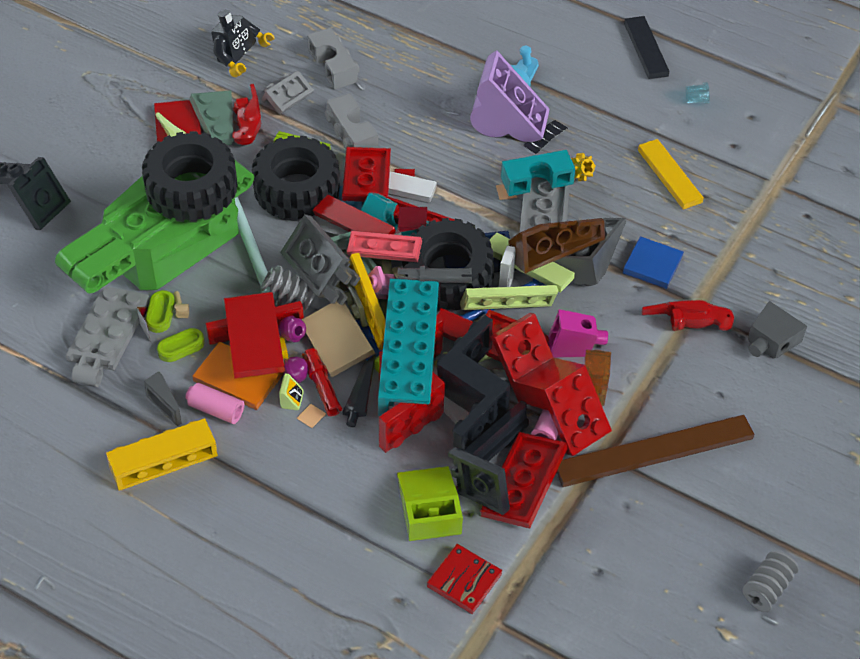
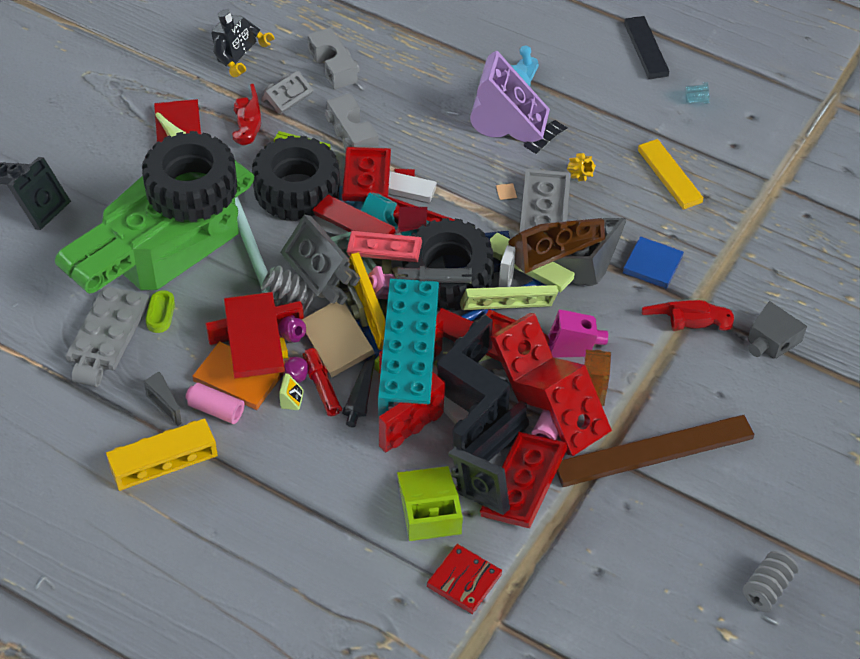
white sticker [137,307,150,341] -> none
lime tile [157,328,205,362] -> none
tan hand [173,291,189,318] -> none
sand green wing [189,90,233,145] -> none
light nougat sticker [297,404,326,428] -> none
teal arch [501,150,575,197] -> none

